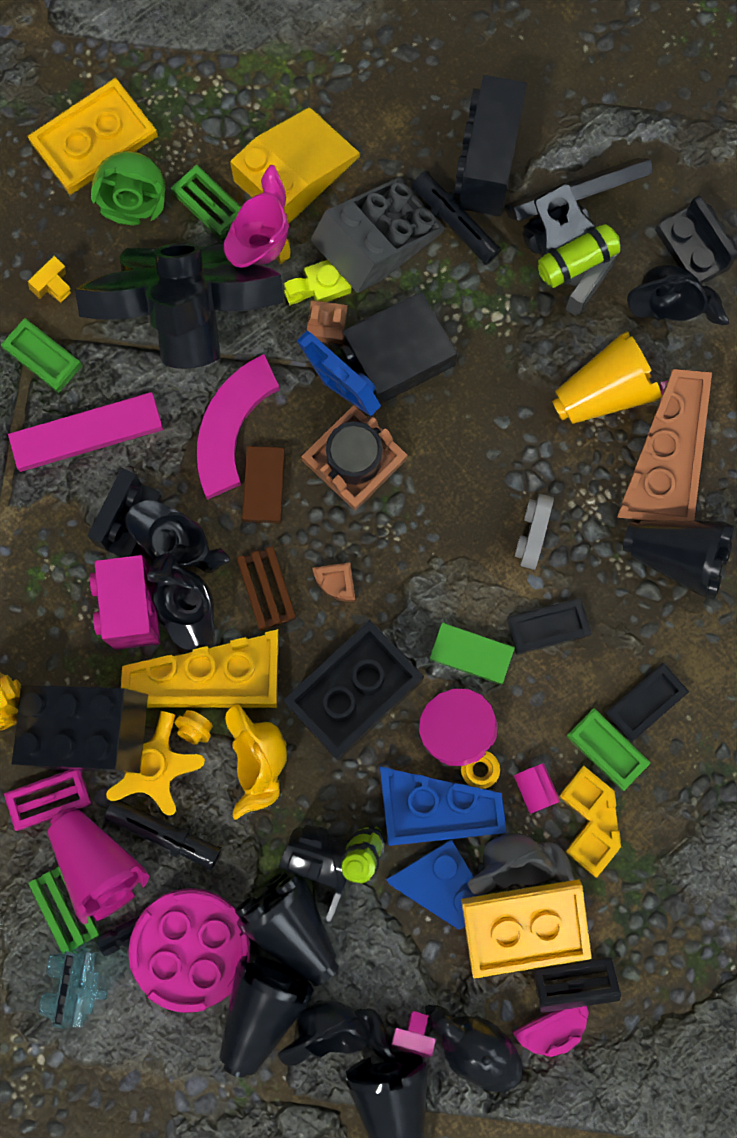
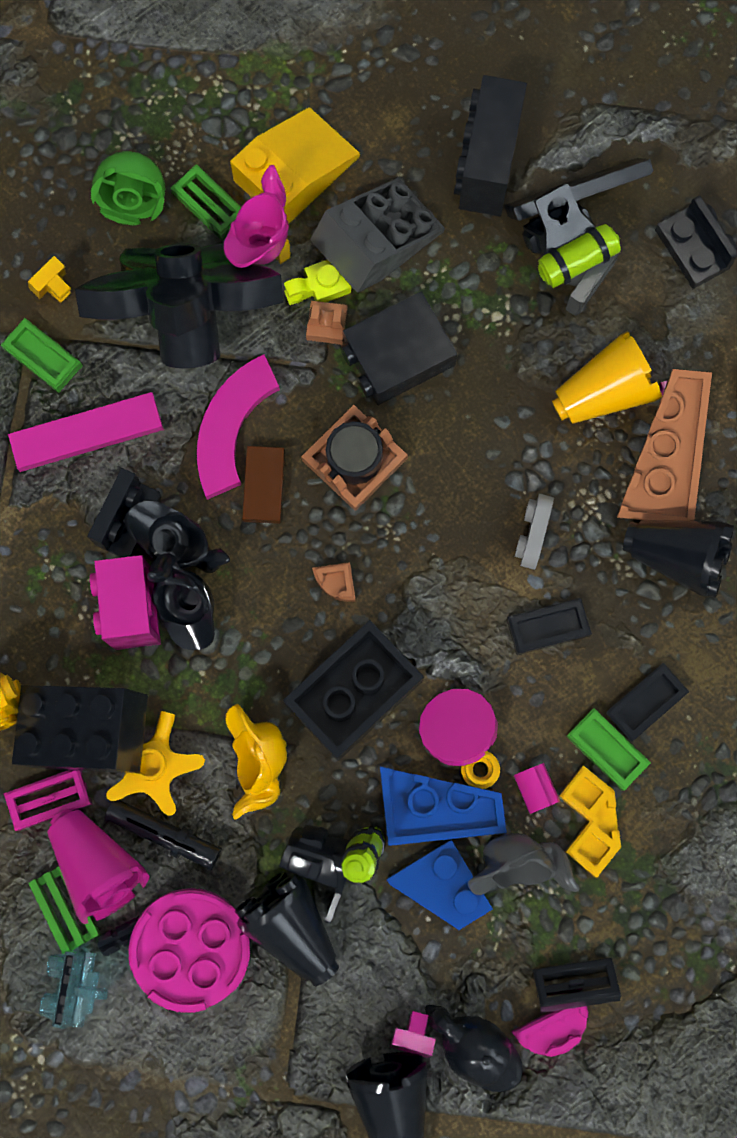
yellow tile [27,78,158,195] -> none
yellow wing [121,629,279,708] -> none
yellow plate [175,710,213,745] -> none
black cone [219,956,314,1078] -> none
reddish brown tile [237,546,296,631] -> none
black hair [278,1000,396,1066] -> none
blue wing [297,330,381,416] -> none
black pin [411,171,502,265] -> none
bright green tile [429,623,515,685] -> none
yellow tile [461,879,592,979] -> none
black hair [627,265,729,325] -> none

